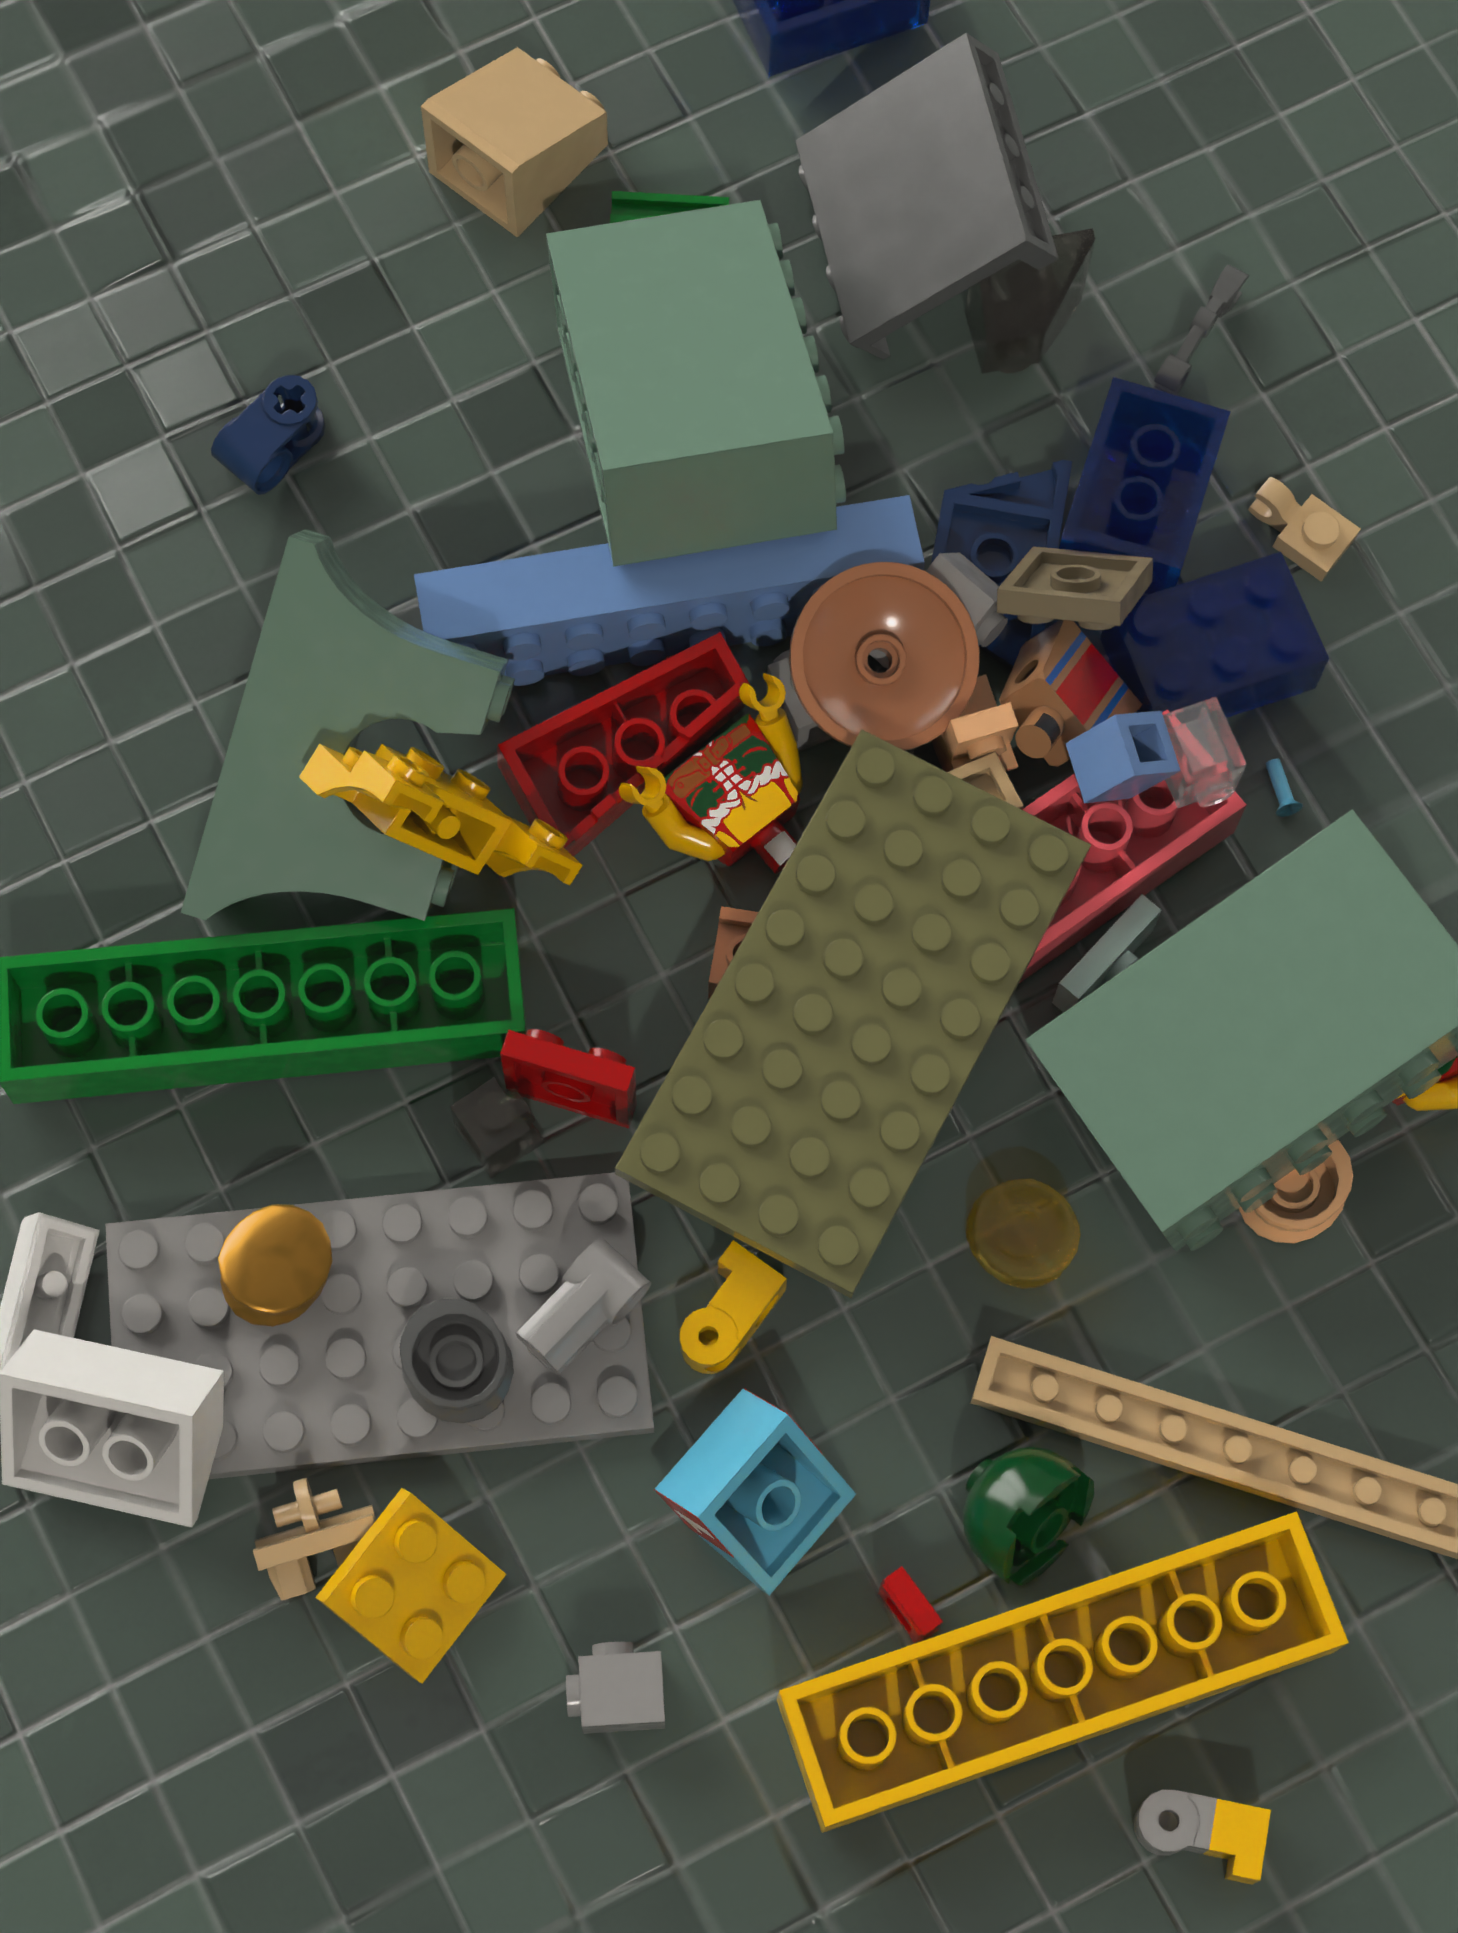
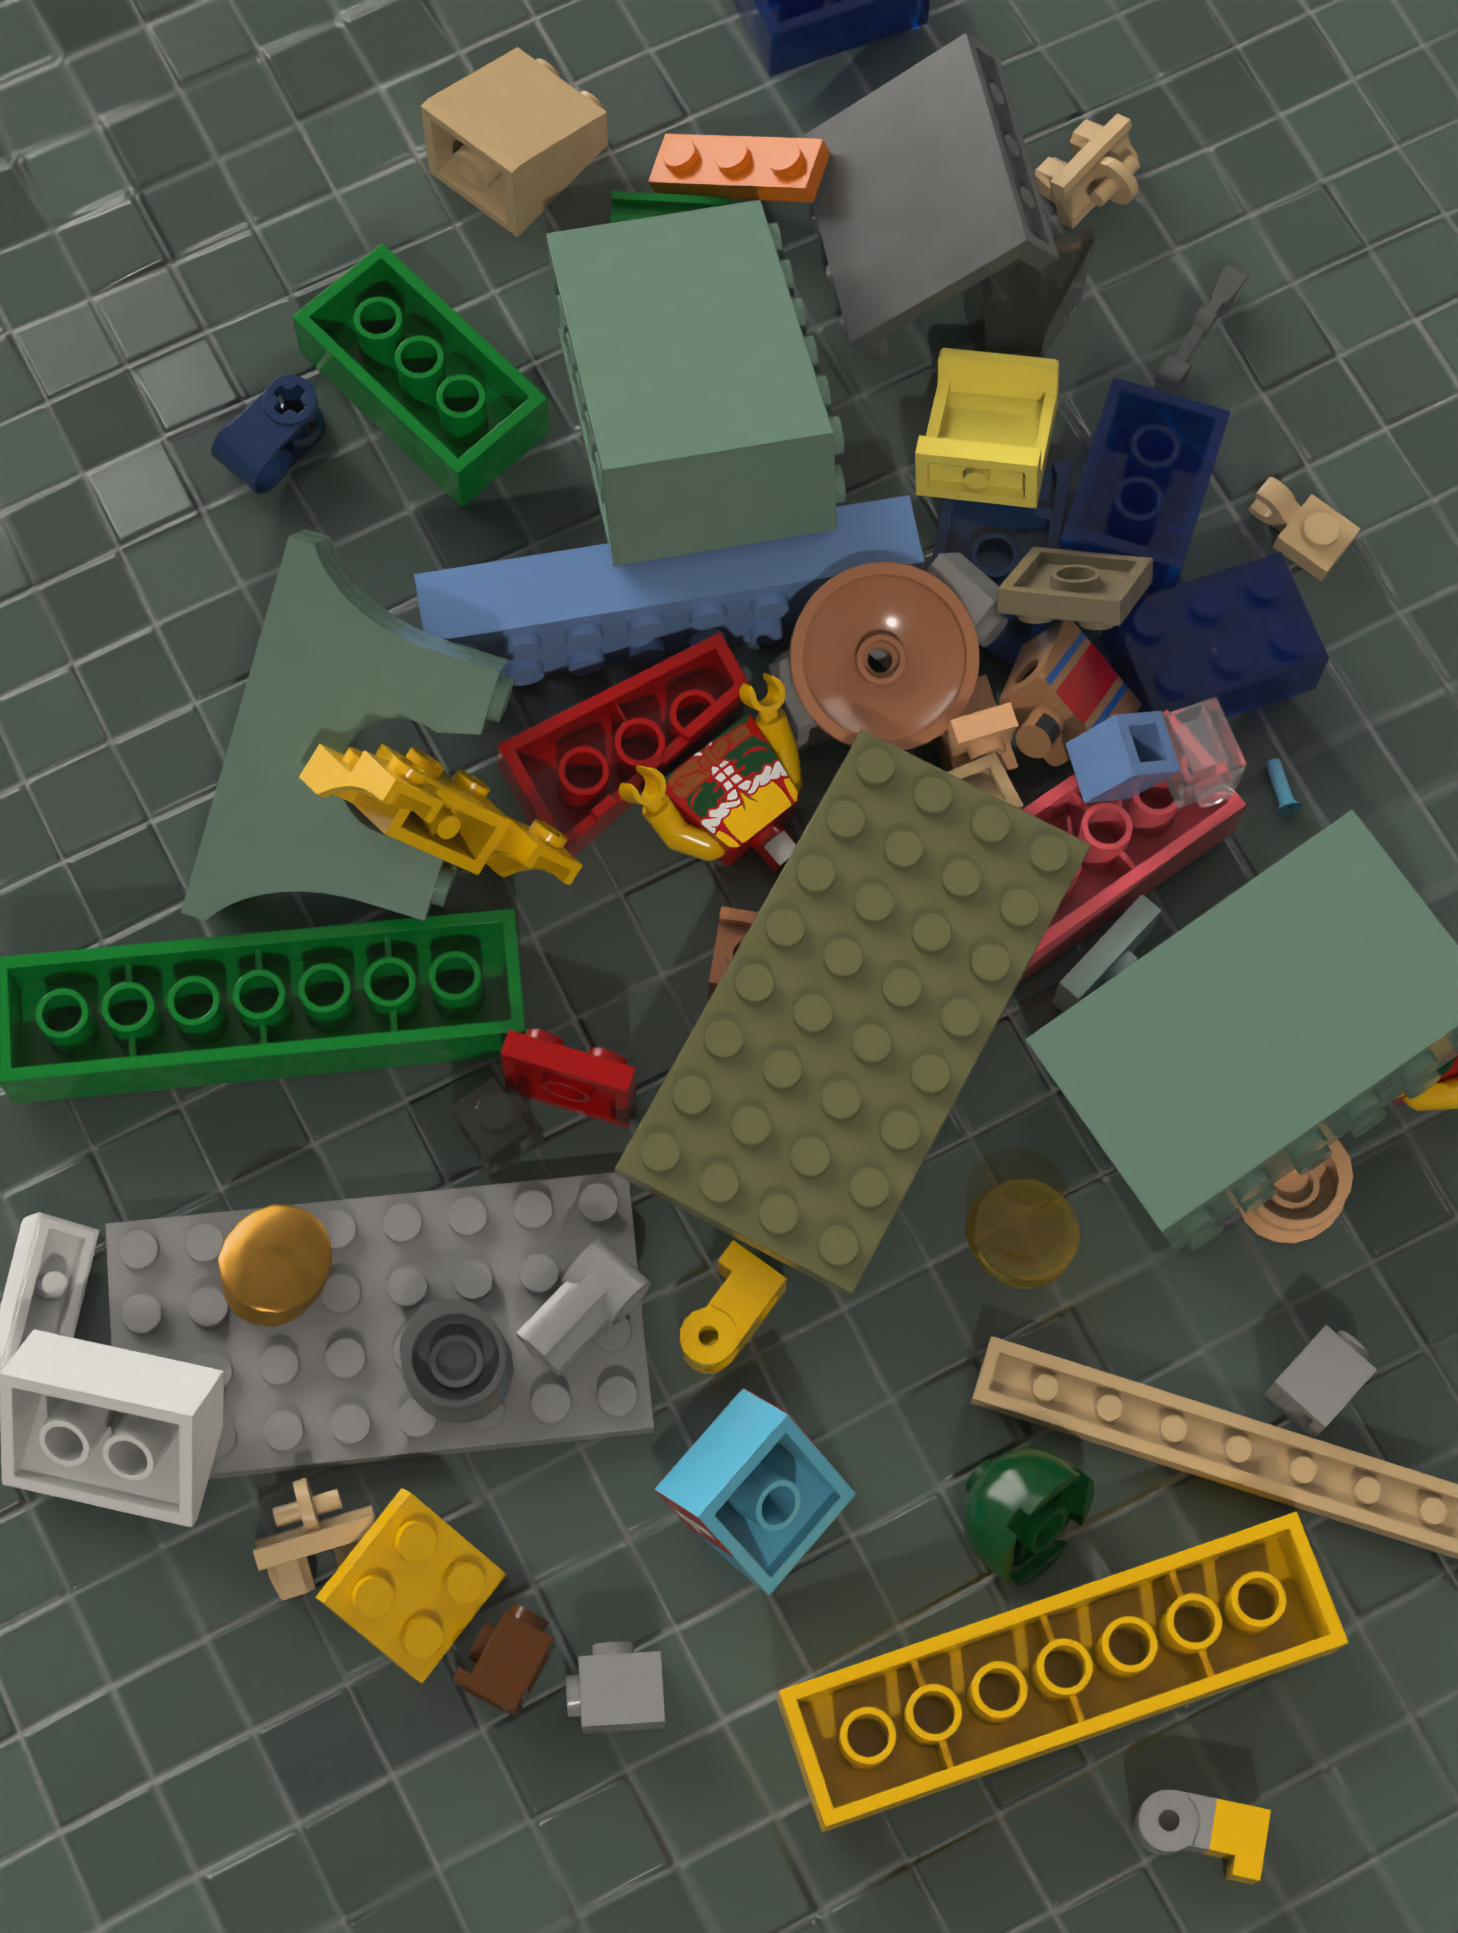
red tile [878,1566,943,1643] -> none
none -> green brick [292,243,550,507]
none -> reddish brown brick [453,1603,556,1719]
none -> orange plate [648,134,830,203]
none -> light yellow panel [915,348,1059,508]
none -> tan hips [1035,113,1140,229]
none -> light grey brick [1263,1325,1377,1439]

